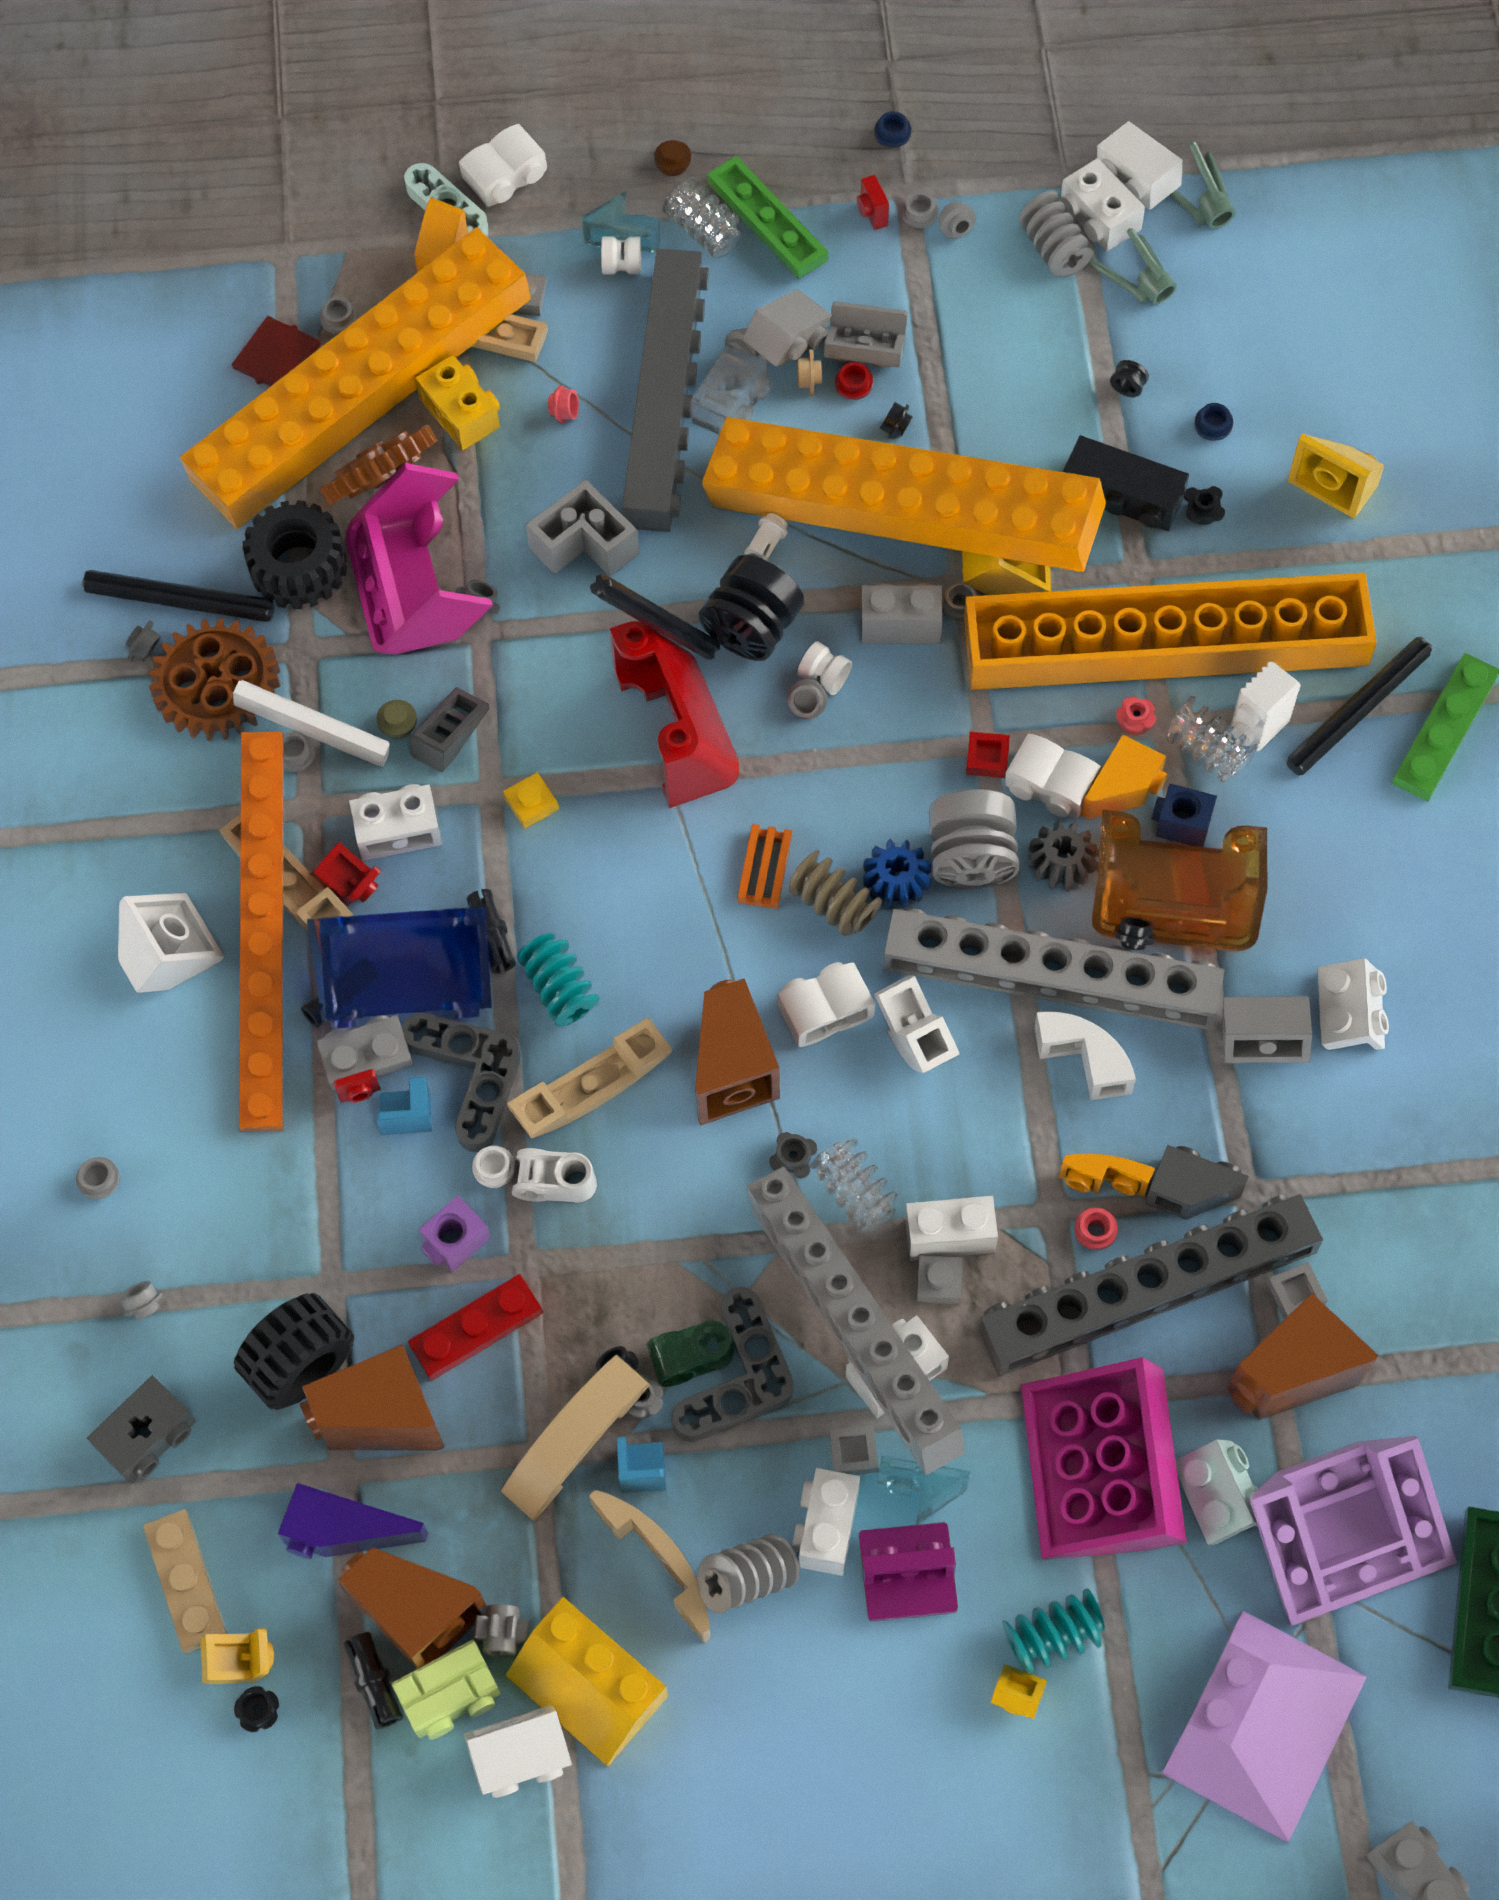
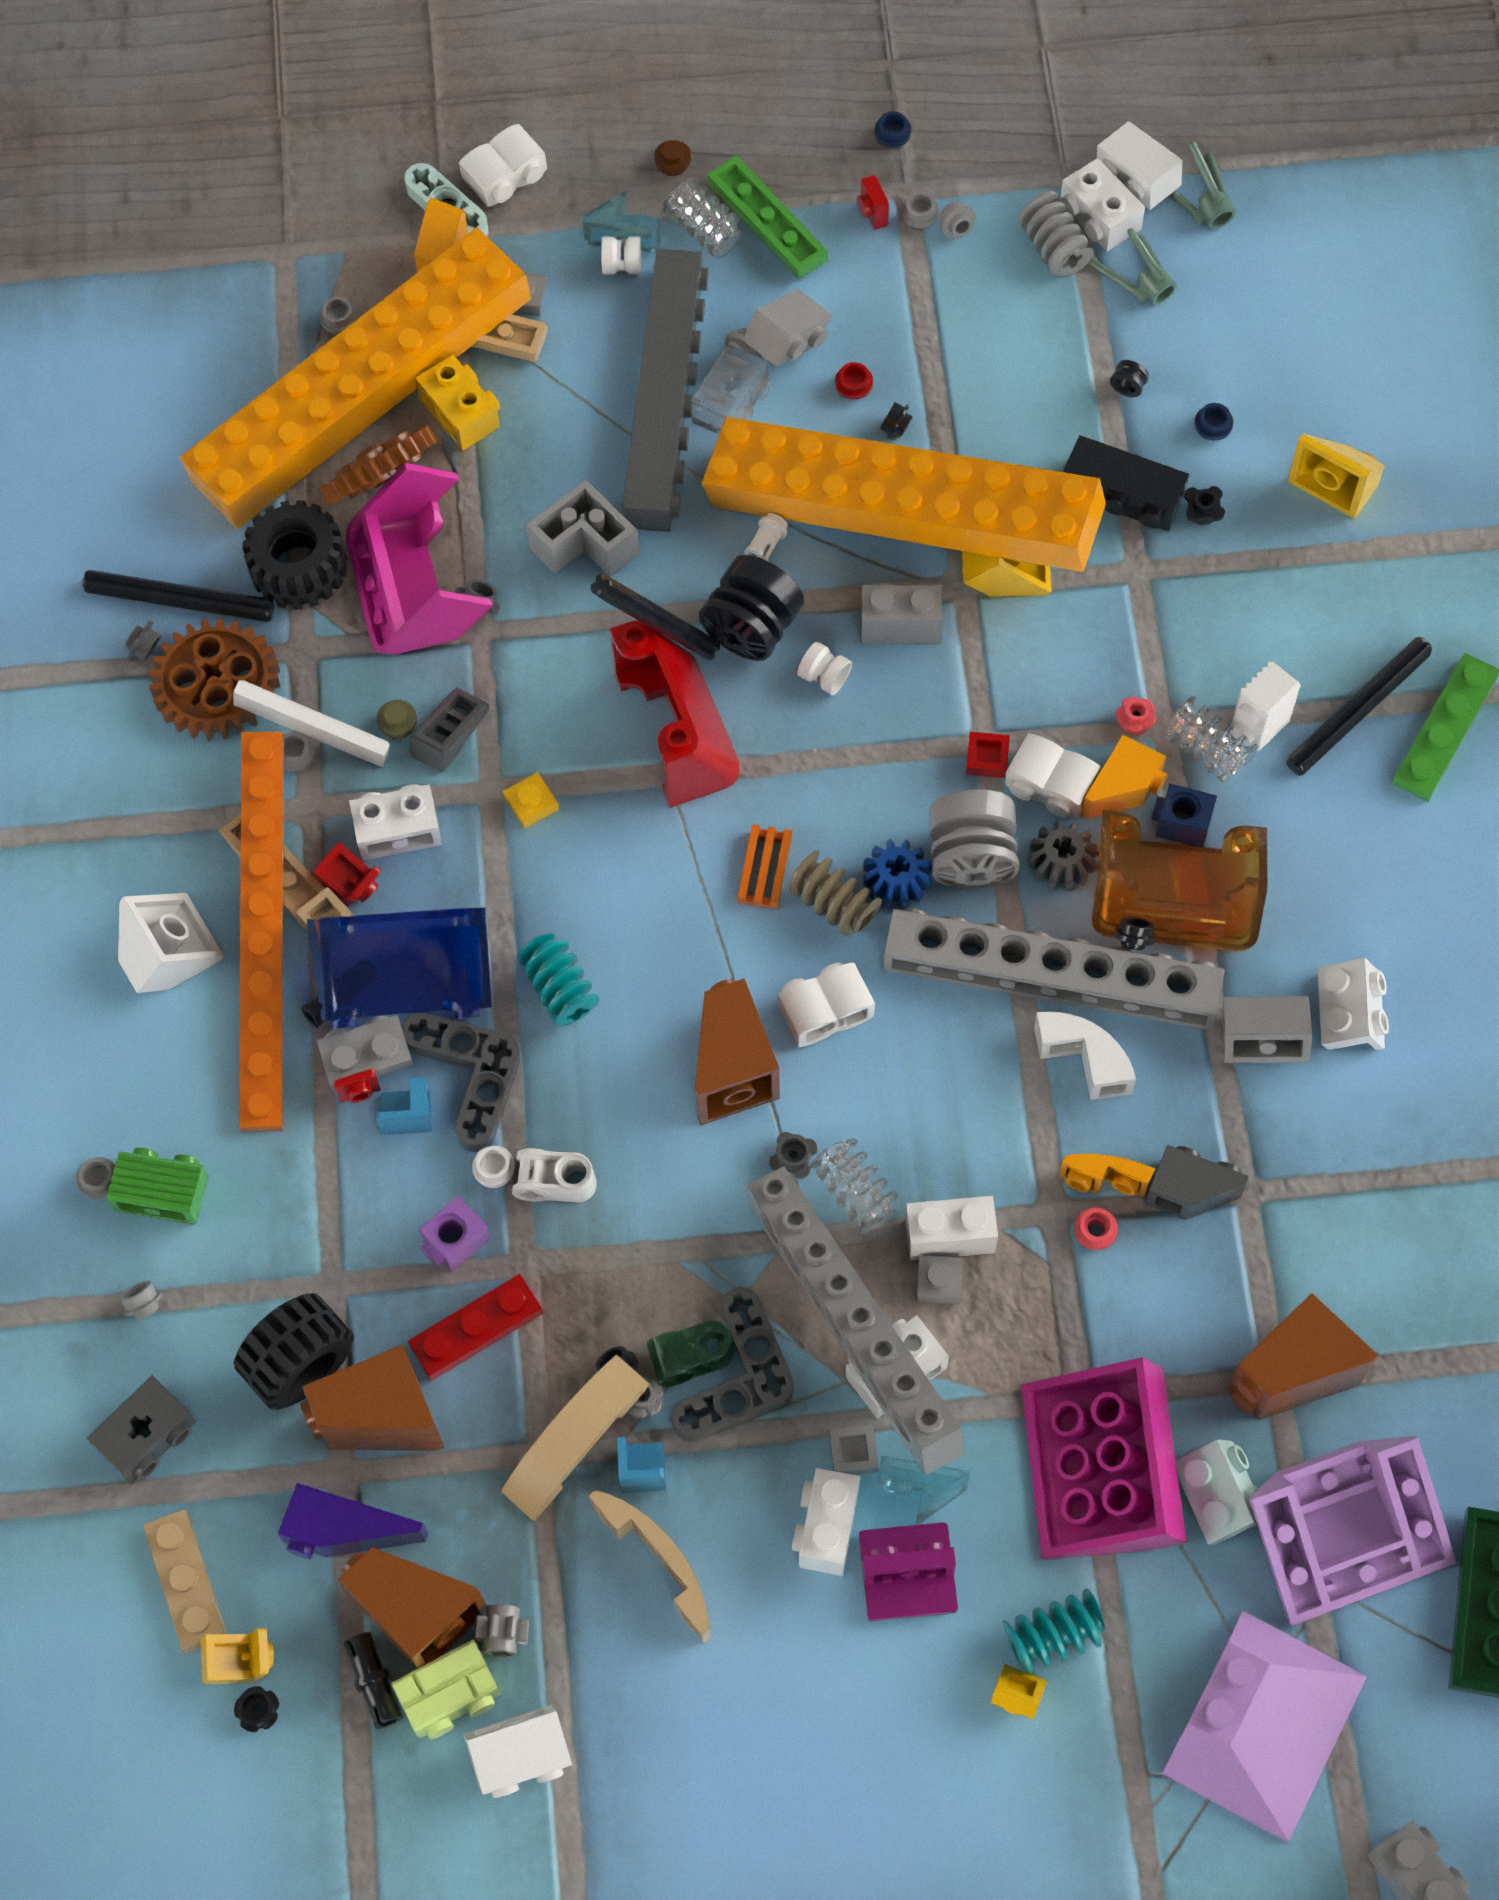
clear red piece [232,315,321,386] -> none
black pin [466,889,516,974] -> none
yellow slope [506,1597,668,1767] -> none
tan slope [507,1017,672,1139] -> none
coral plate [548,385,579,424] -> none
light grey piece [697,1534,800,1613] -> none
light grey plate [787,679,828,719] -> none
tan plate [797,349,822,396] -> none
light grey bracket [824,302,908,368] -> none
white brick [874,975,960,1073] -> none
light grey plate [942,582,979,621] -> none
light orange brick [964,572,1377,690] -> none
dark grey brick [978,1194,1323,1377] -> none
light grey plate [1267,1262,1328,1319] -> none
none -> bright green brick [106,1147,209,1225]

